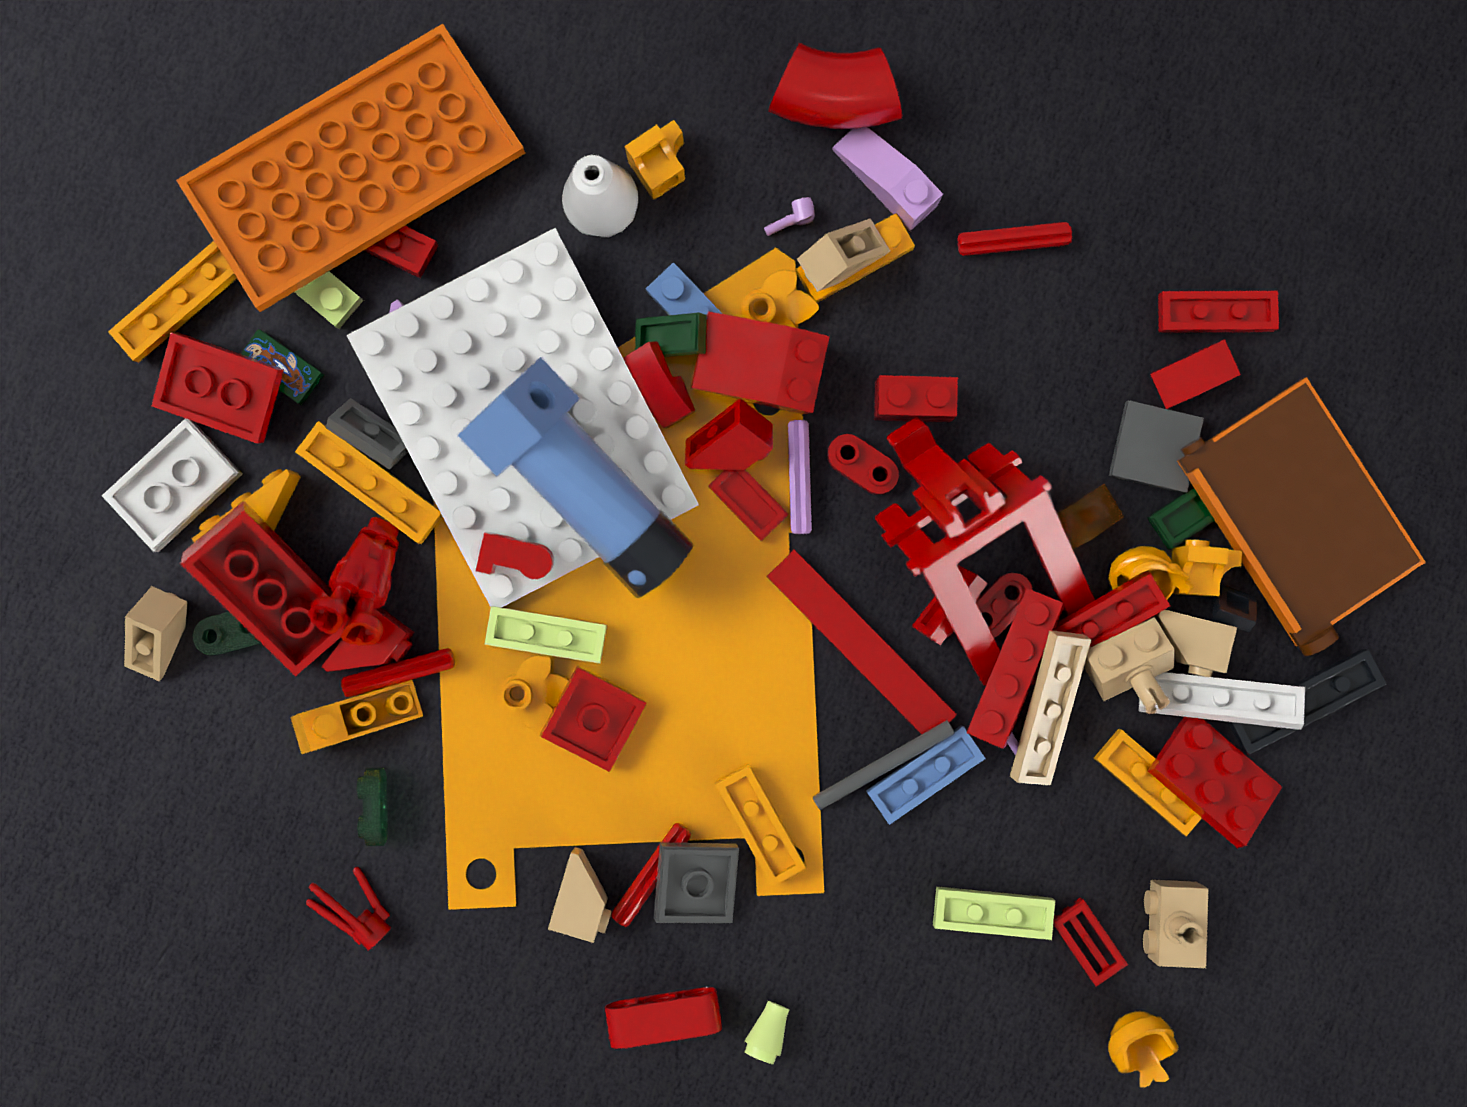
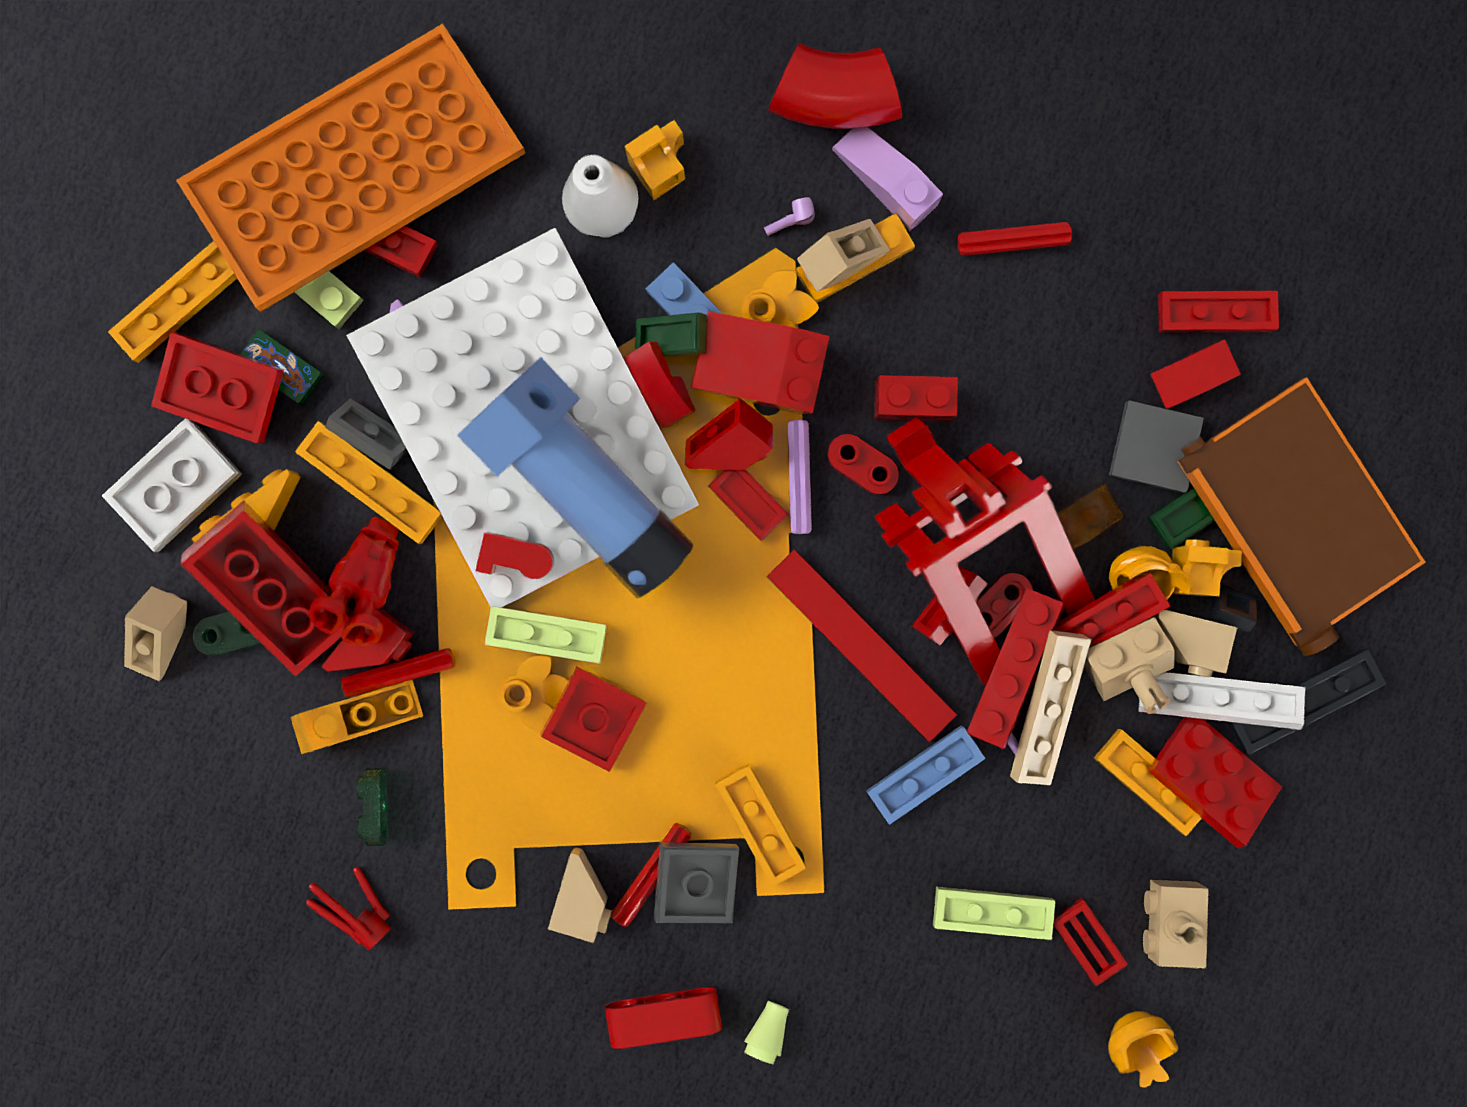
dark grey bar [813,720,955,810] -> none

